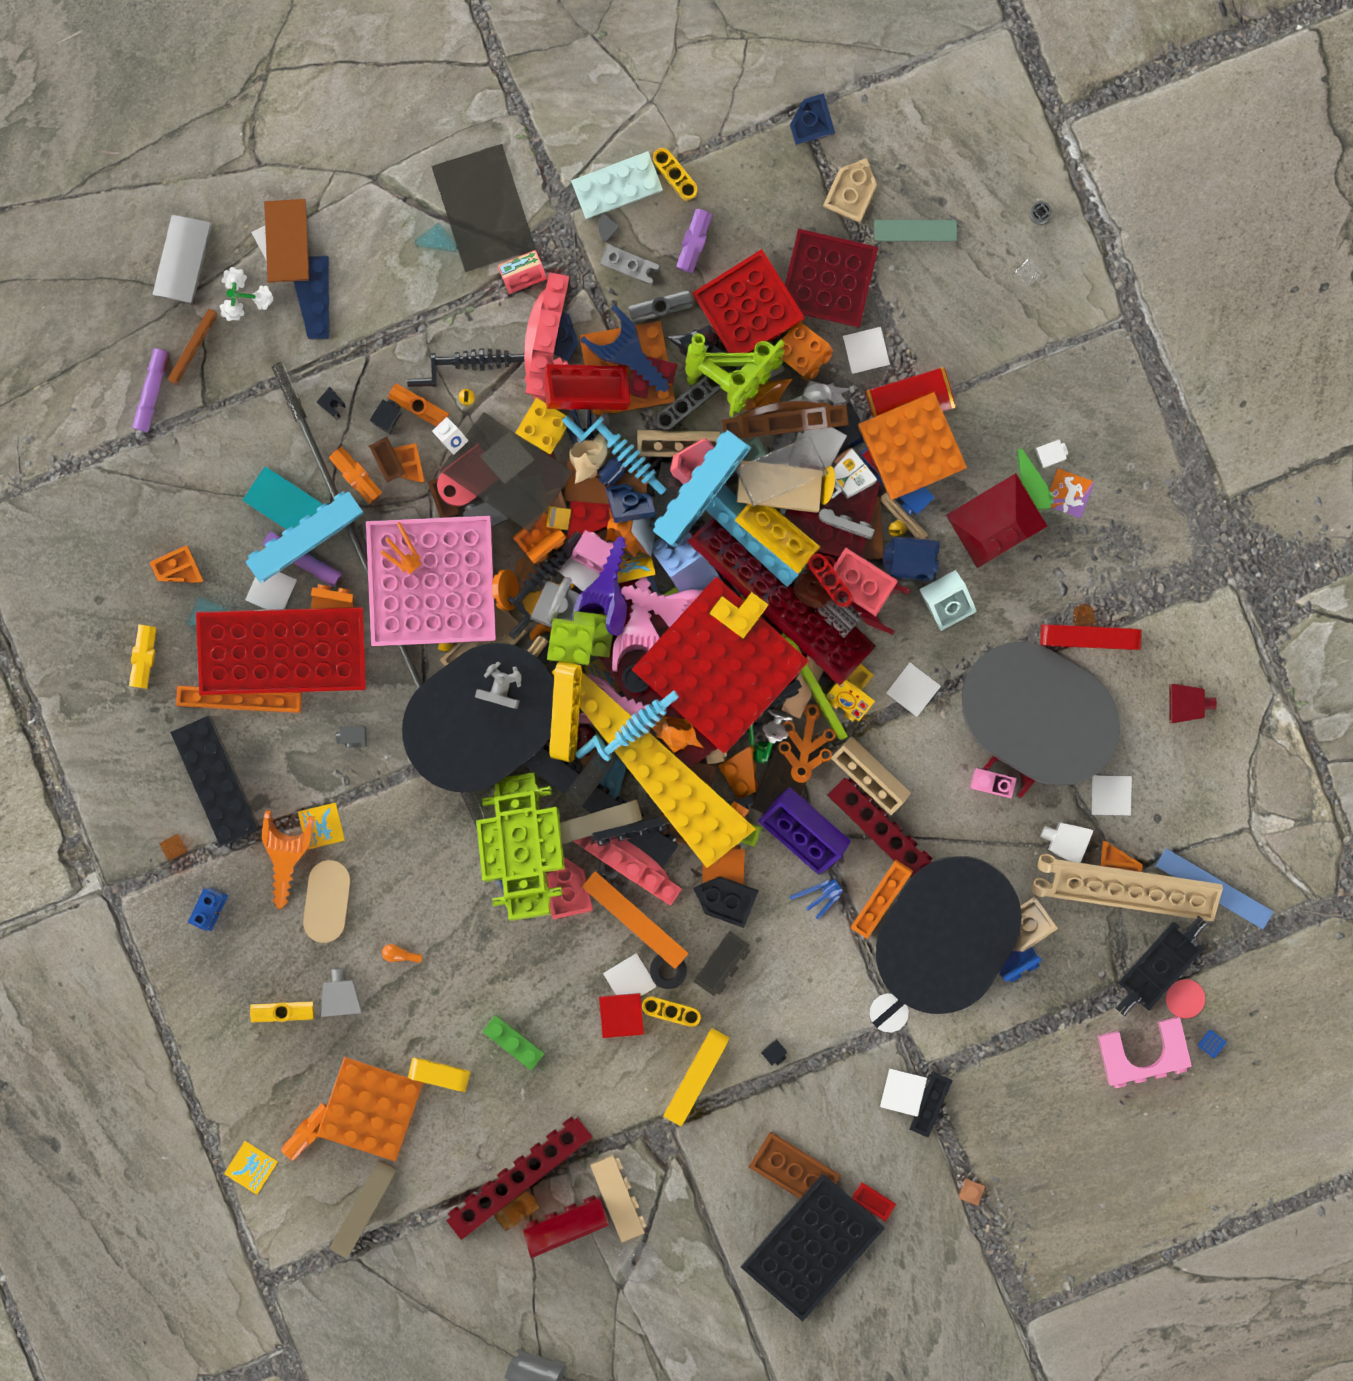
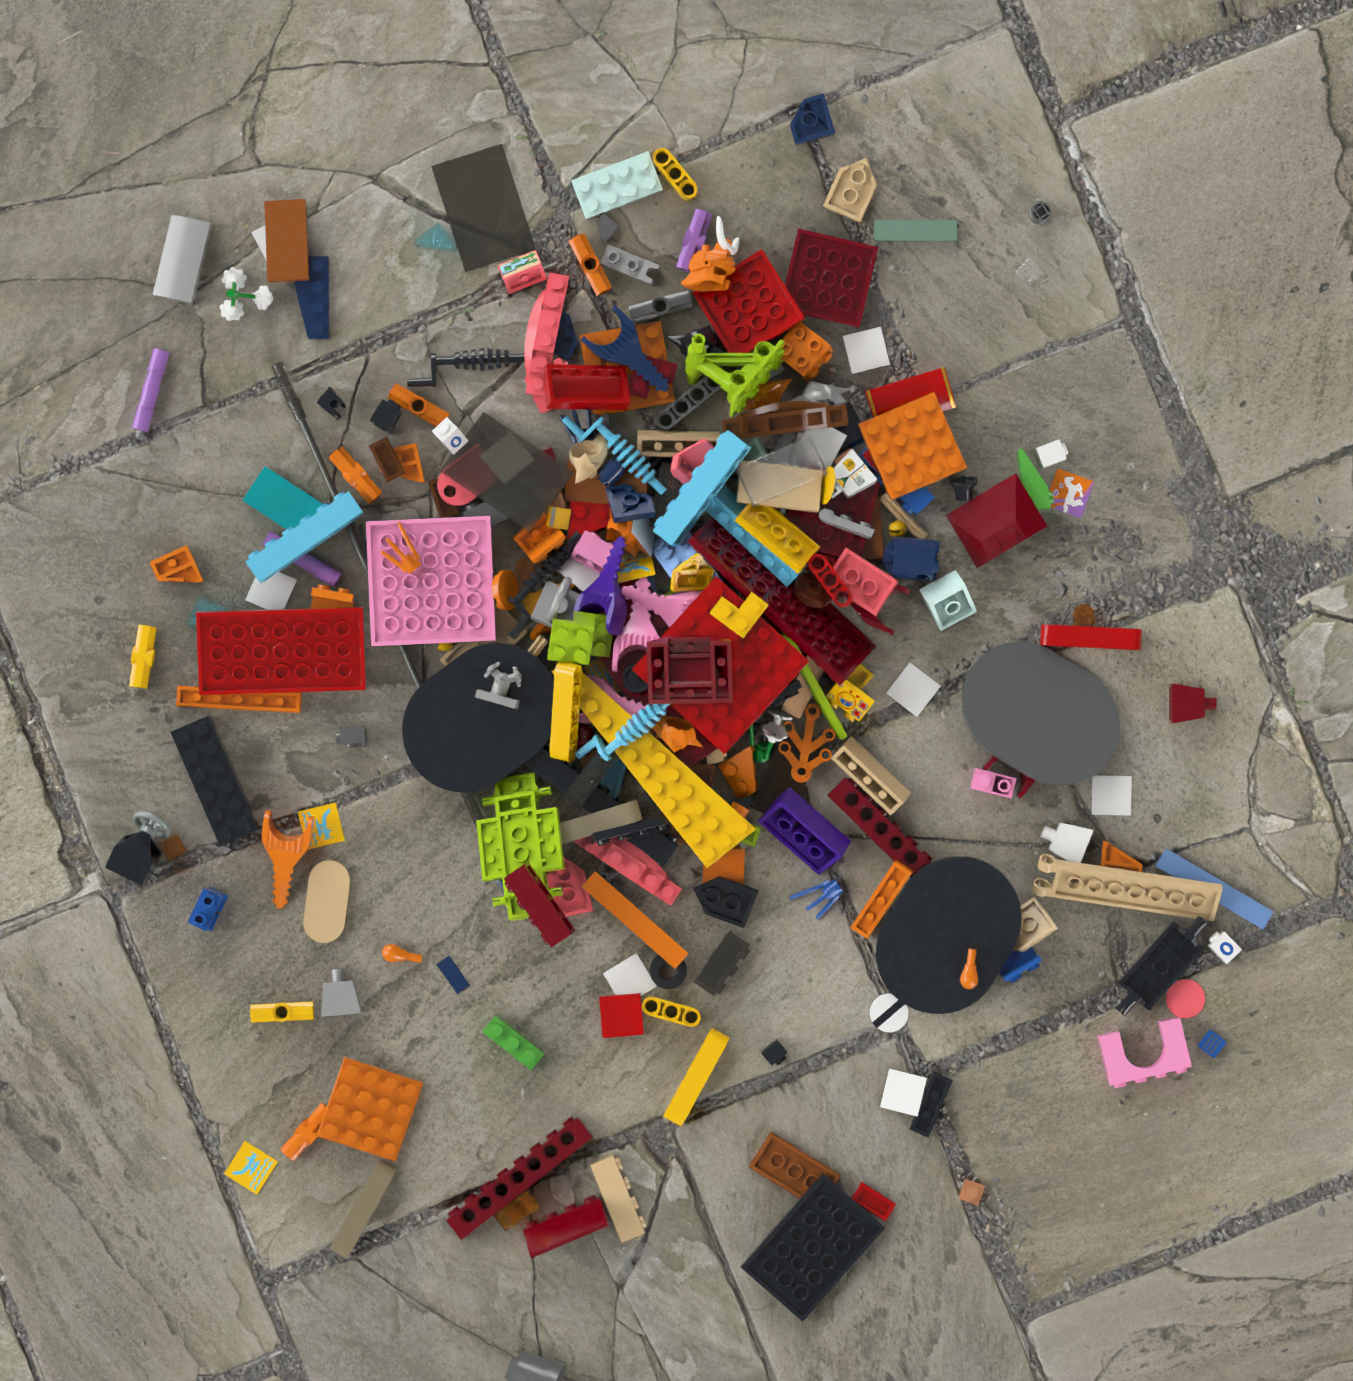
dark orange tile [167,308,218,385] -> none
yellow beam [407,1057,471,1092] -> none
yellow hinge [458,389,475,406] -> none
yellow plate [515,398,567,455] -> none
light grey sticker [815,598,861,638] -> none
none -> black piece [105,811,171,886]
none -> dark blue sticker [436,956,470,994]
none -> dark red brick [504,862,576,948]
none -> orange piece [568,233,613,297]
none -> dark red slope [646,635,733,704]
none -> yellow slope [670,553,715,592]
none -> orange helmet [681,216,740,291]
none -> black piece [949,475,978,501]
none -> orange piece [960,948,978,989]
none -> white brick [1207,931,1242,964]

